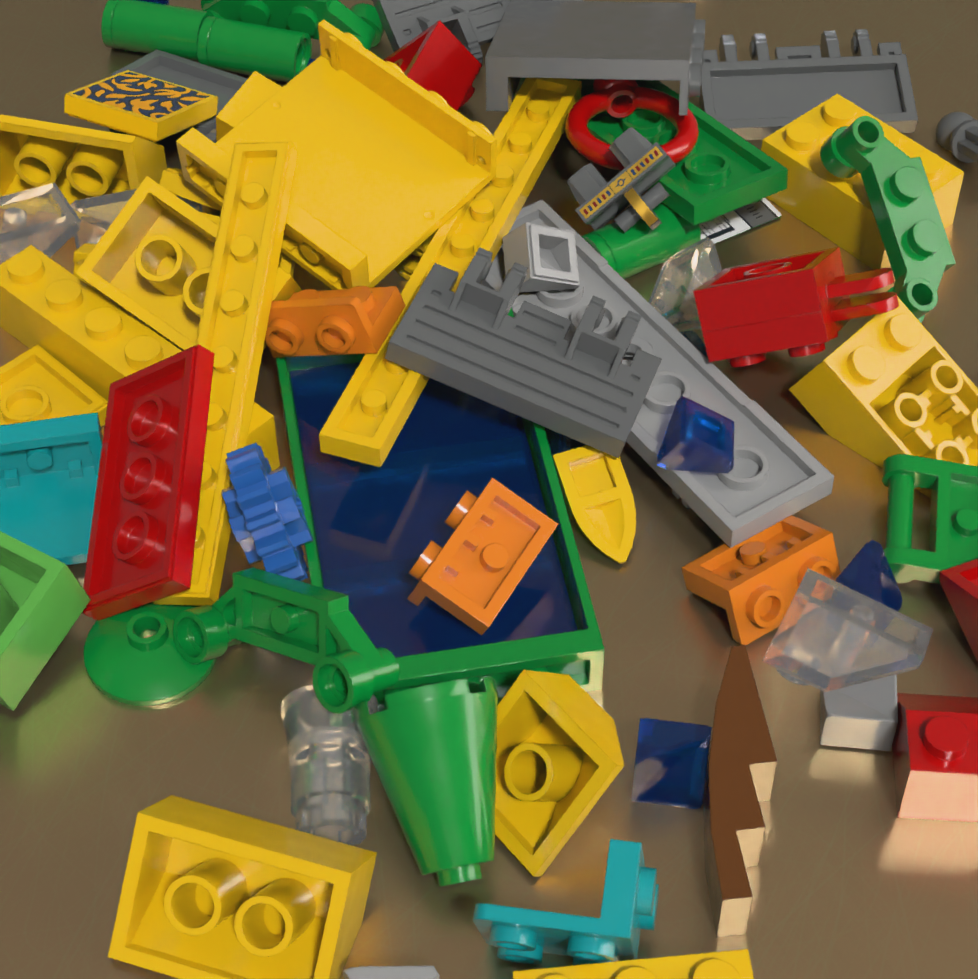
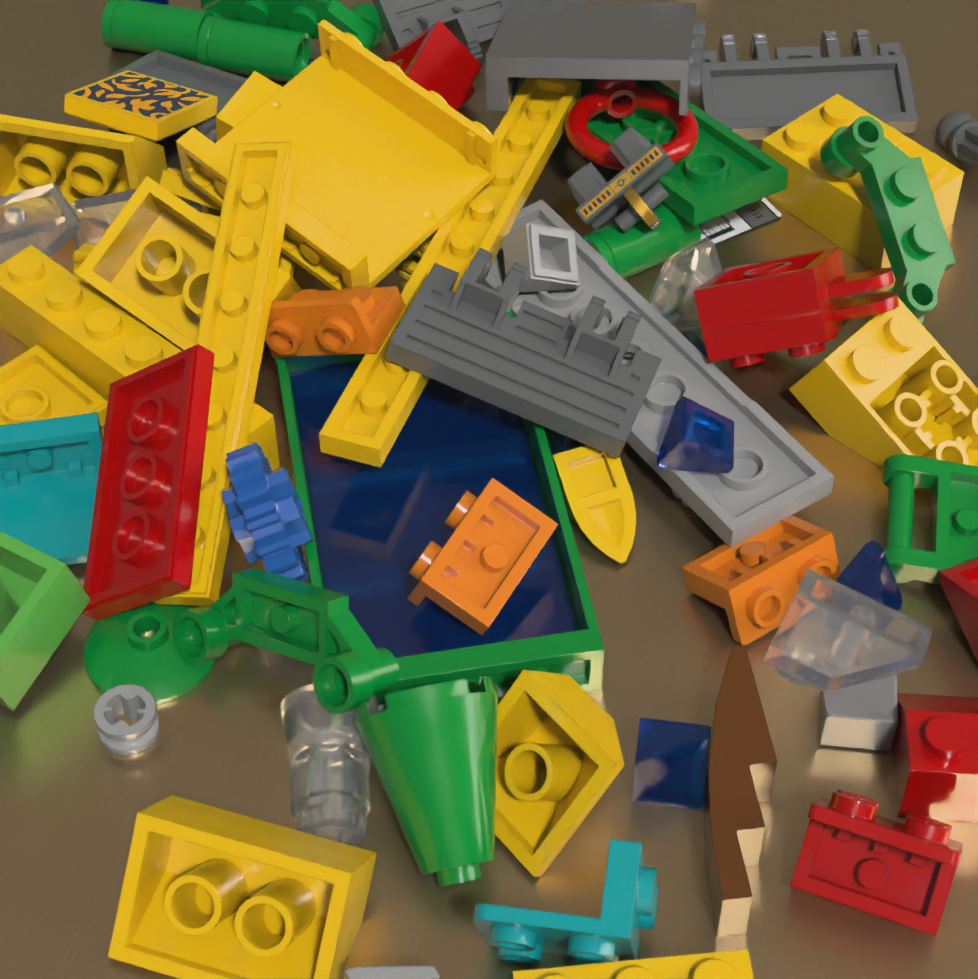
none -> light grey bush [93,684,160,756]
none -> red bracket [790,789,963,936]

